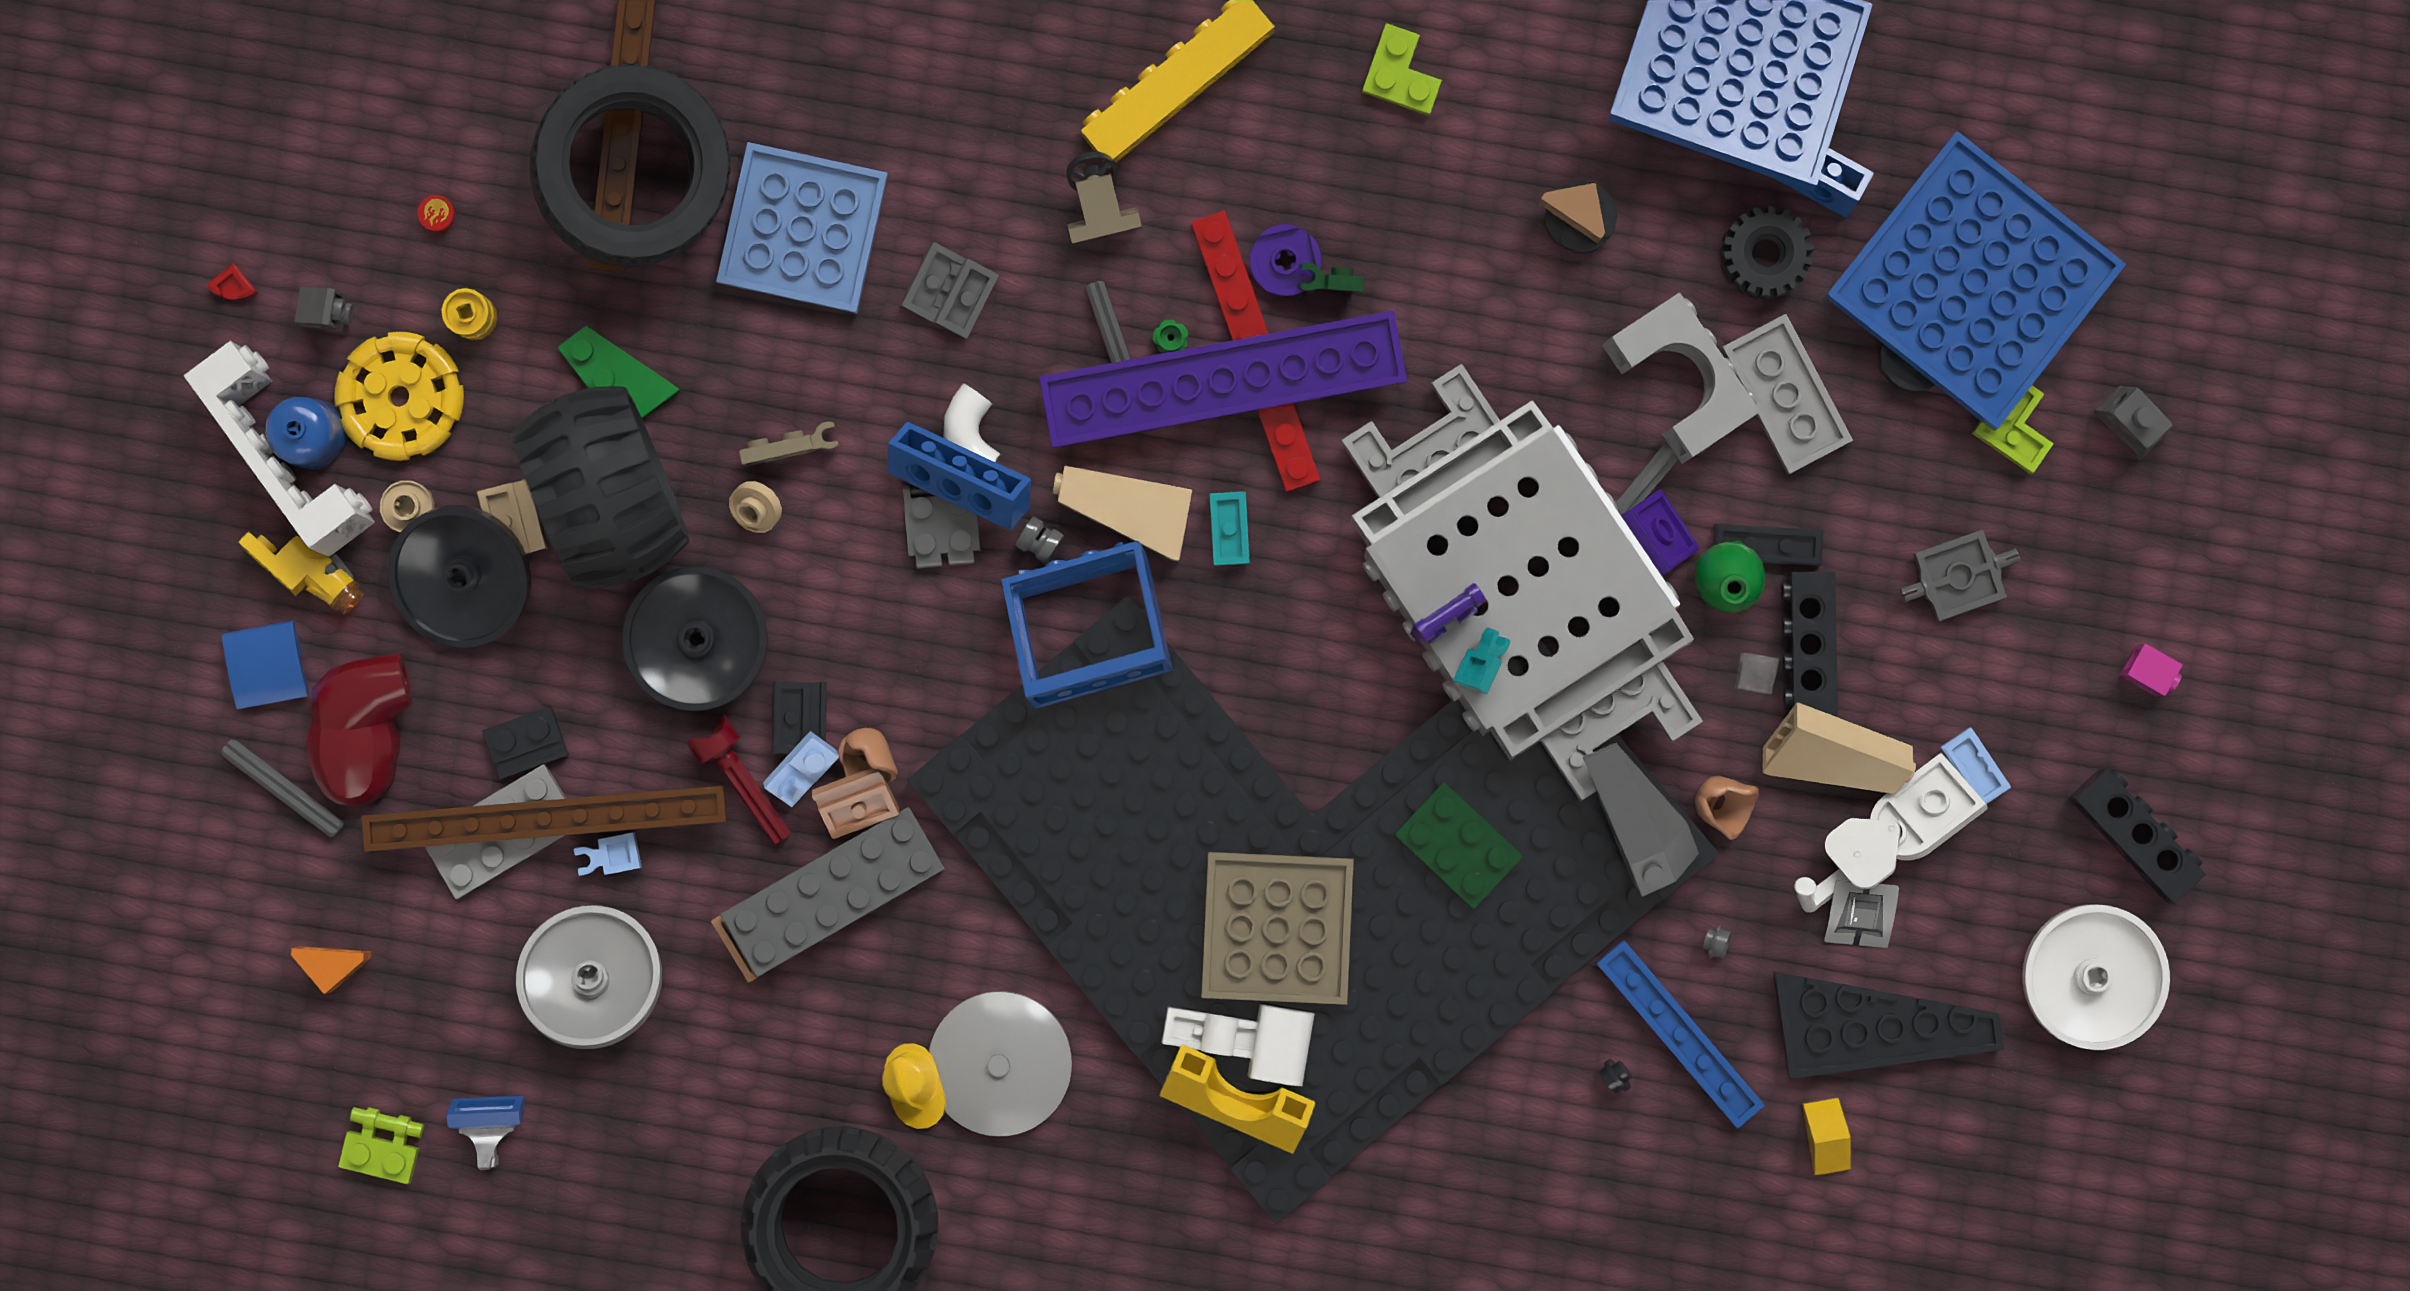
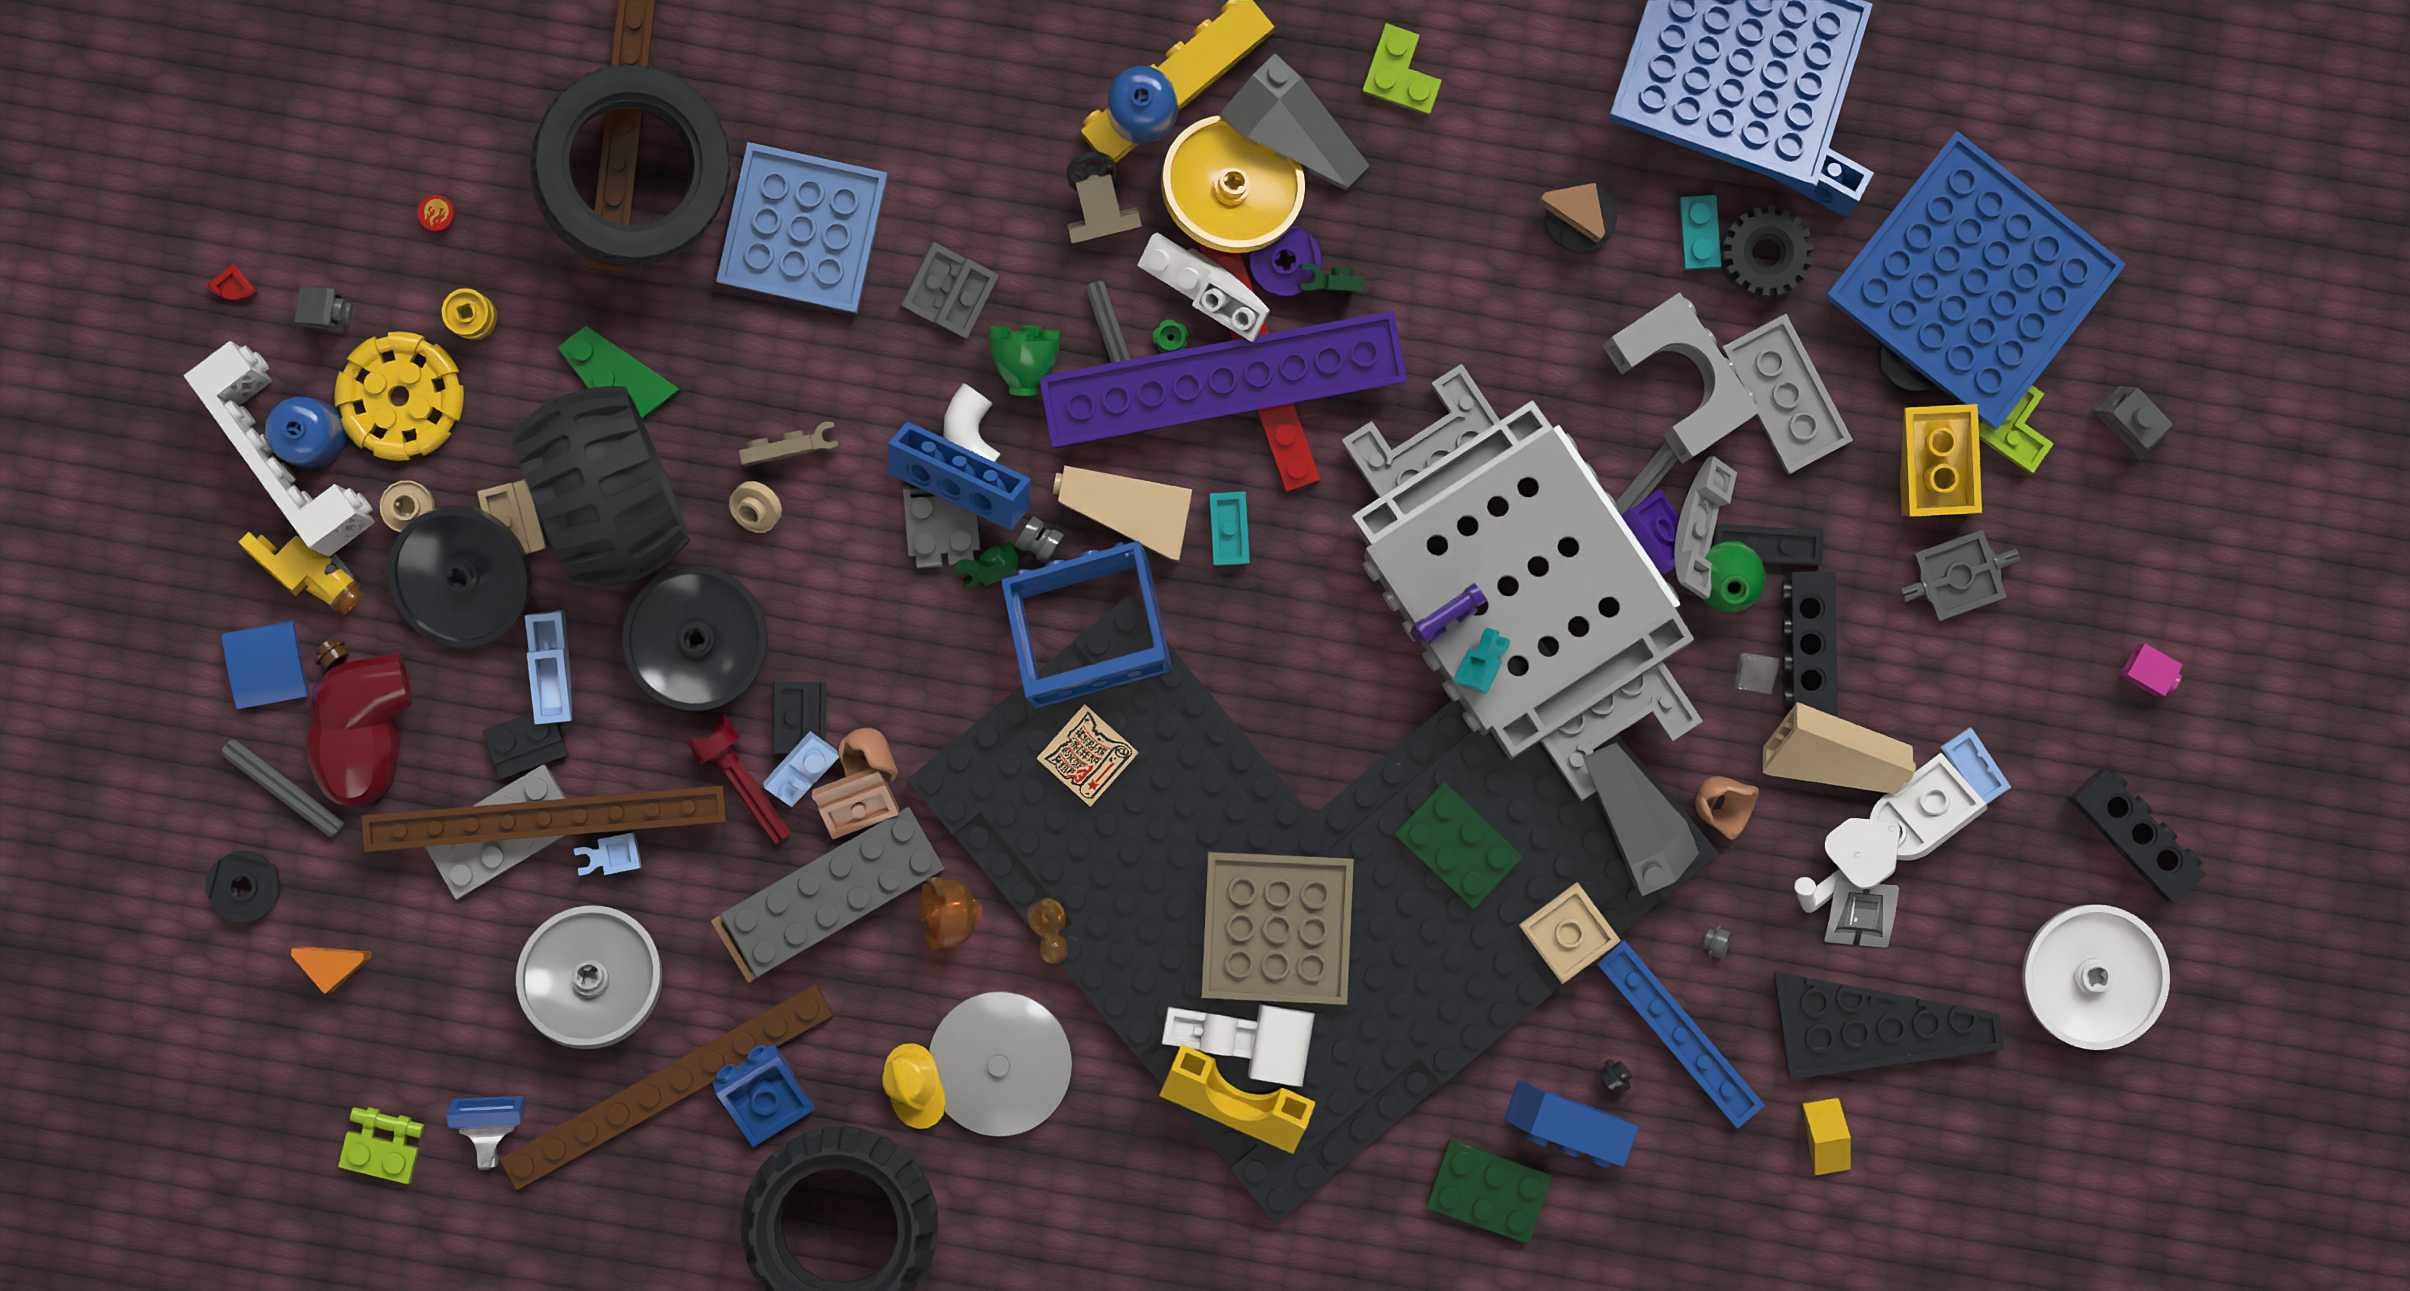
none -> black plate [205,850,281,923]
none -> reddish brown plate [315,639,349,672]
none -> reddish brown plate [500,983,834,1190]
none -> light blue slope [525,610,572,724]
none -> blue plate [712,1044,815,1147]
none -> clear orange cylinder [920,877,982,950]
none -> dark green plate [953,541,1019,590]
none -> green piece [989,325,1060,396]
none -> clear orange plate [1028,898,1068,964]
none -> tan tile [1036,704,1139,807]
none -> blue cylinder [1107,66,1178,144]
none -> white slope [1137,233,1270,342]
none -> yellow dish [1161,116,1305,253]
none -> dark grey wedge [1219,54,1370,190]
none -> dark green plate [1426,1139,1552,1244]
none -> blue wedge [1504,1079,1639,1168]
none -> tan tile [1519,882,1621,984]
none -> light grey slope [1675,456,1737,599]
none -> teal plate [1679,195,1721,270]
none -> yellow slope [1900,404,1982,516]

